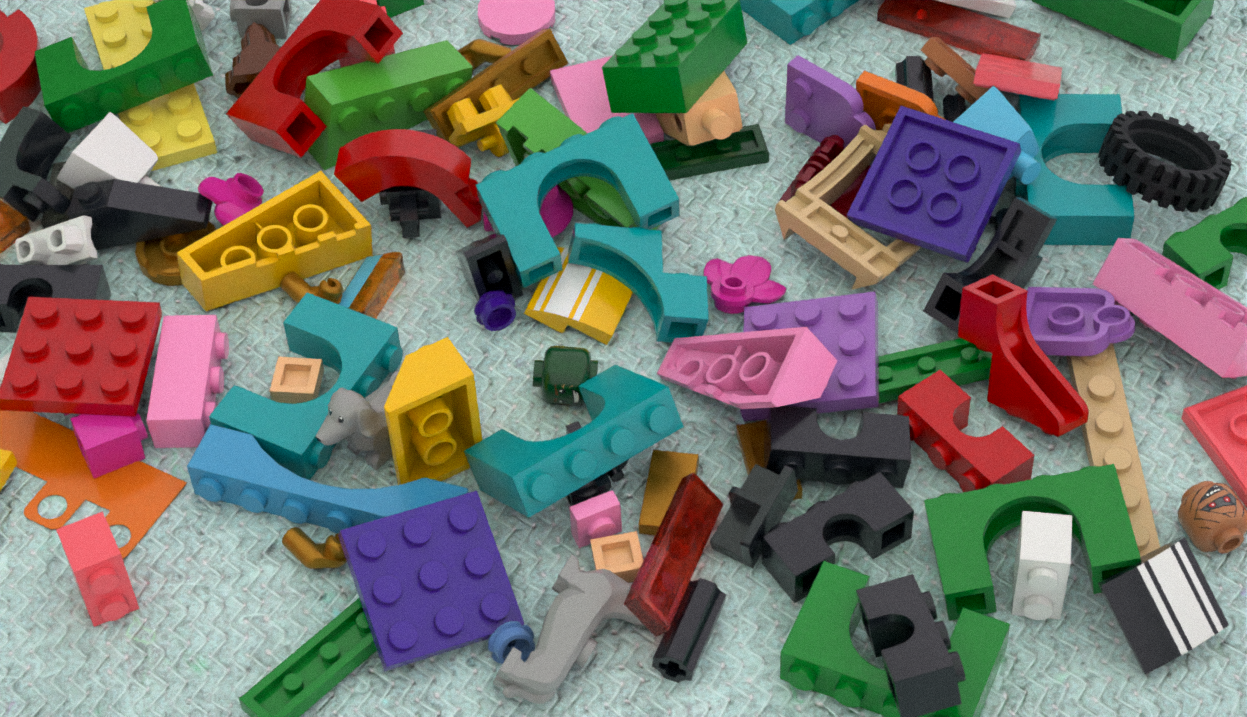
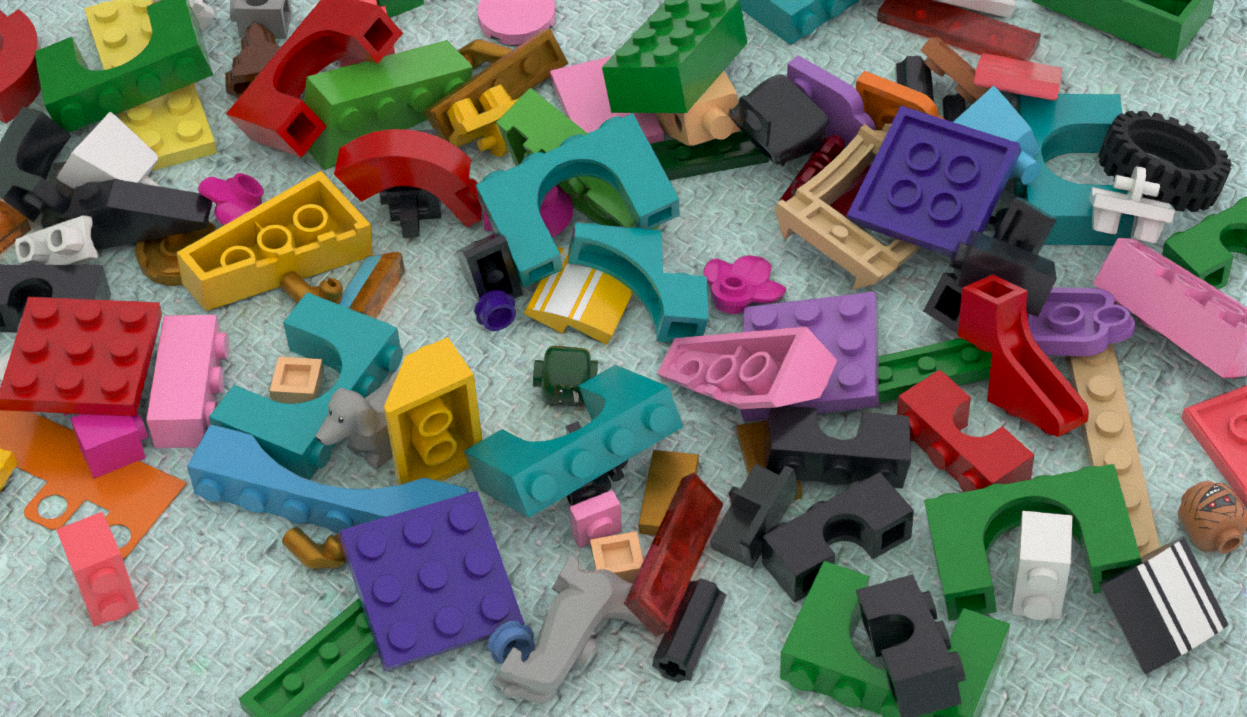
none -> black piece [728,74,830,167]
none -> black brick [949,230,1057,317]
none -> white hips [1089,166,1175,243]

